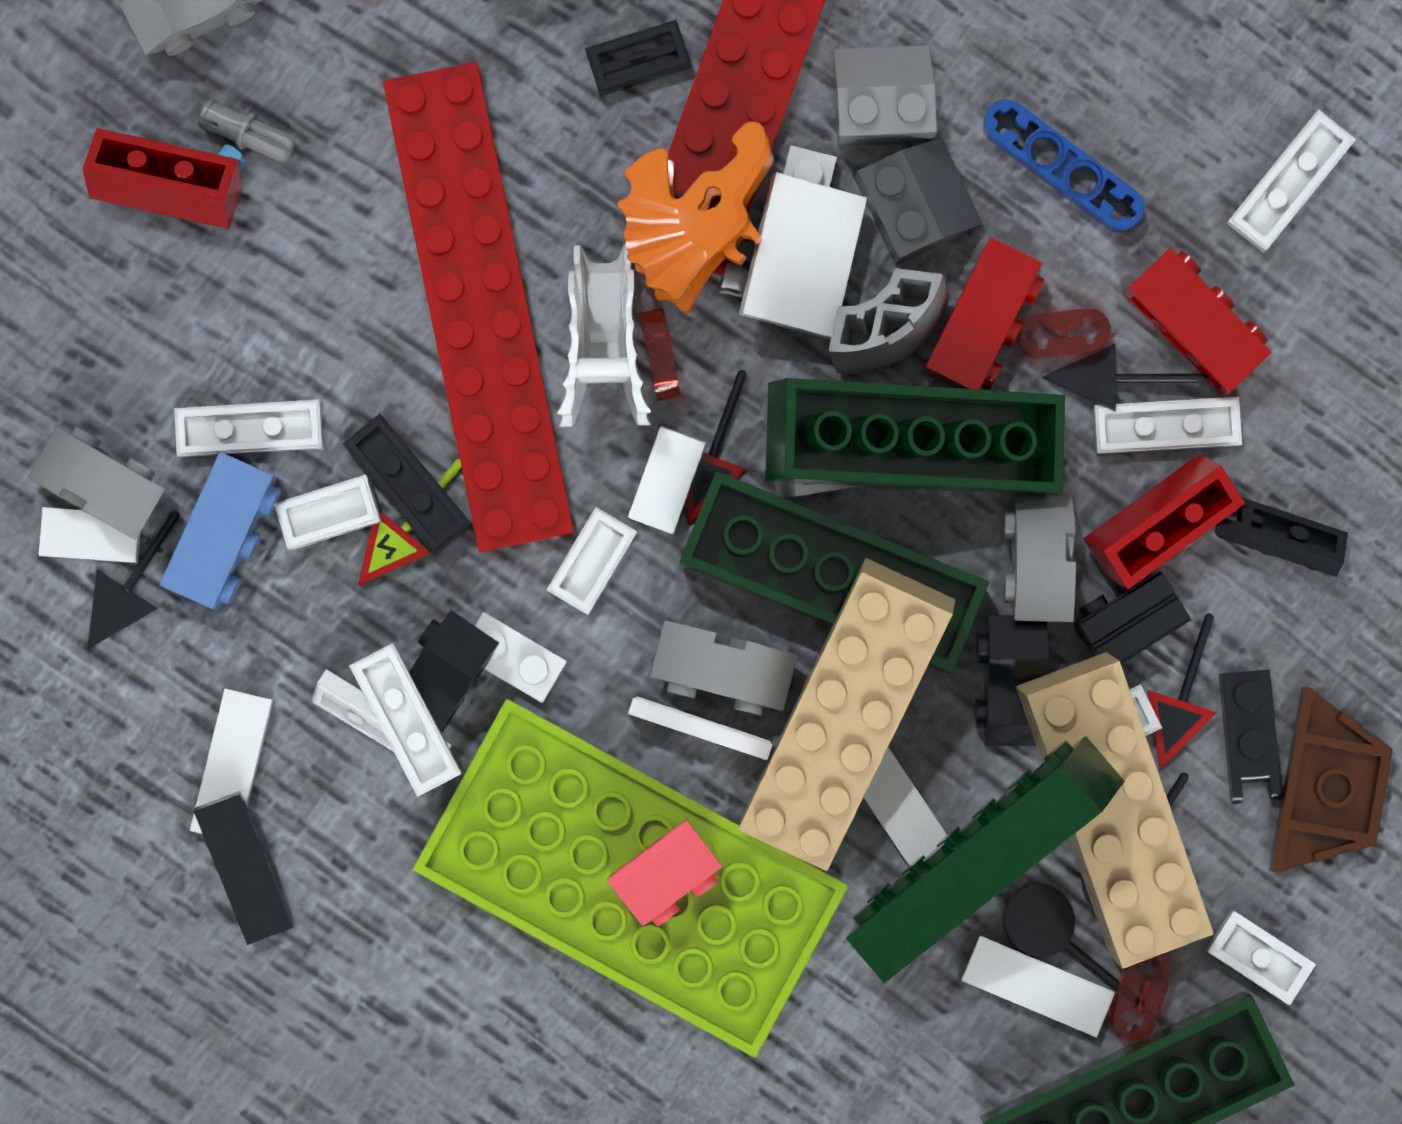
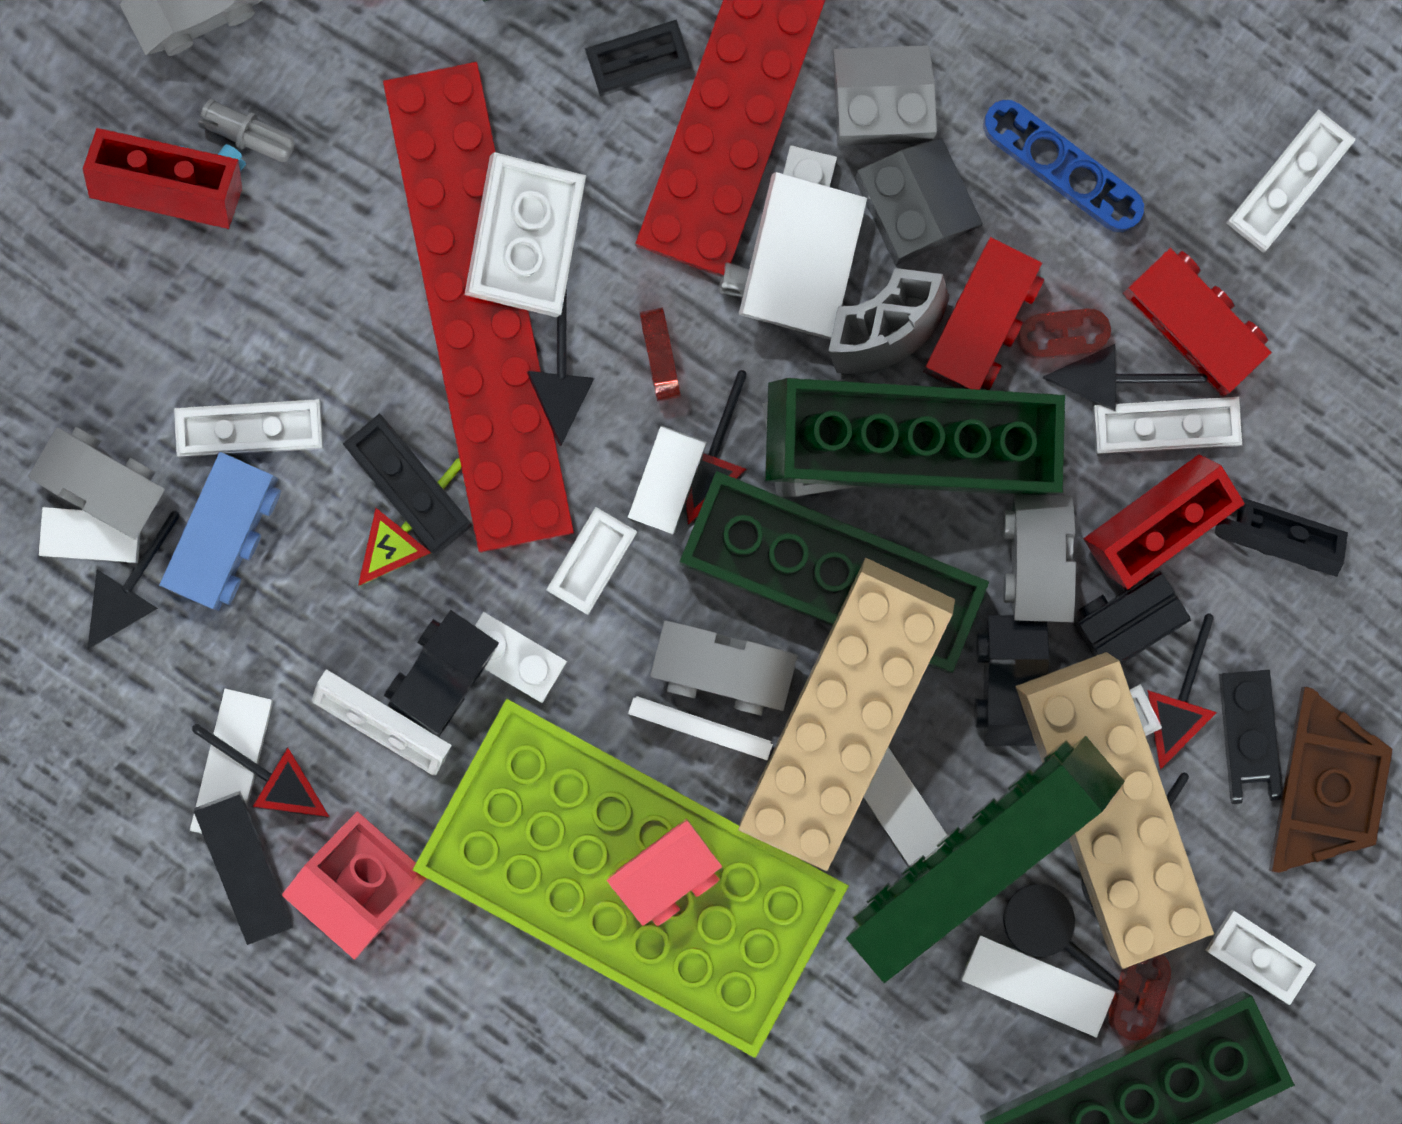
white tile [275,475,382,550] -> none
white tile [349,643,462,797] -> none
white animal [557,244,651,427] -> none
orange animal [617,121,774,314] -> none
none -> piece [192,724,329,818]
none -> coral slope [282,811,427,960]
none -> white tile [464,152,586,317]
none -> black piece [527,289,594,446]

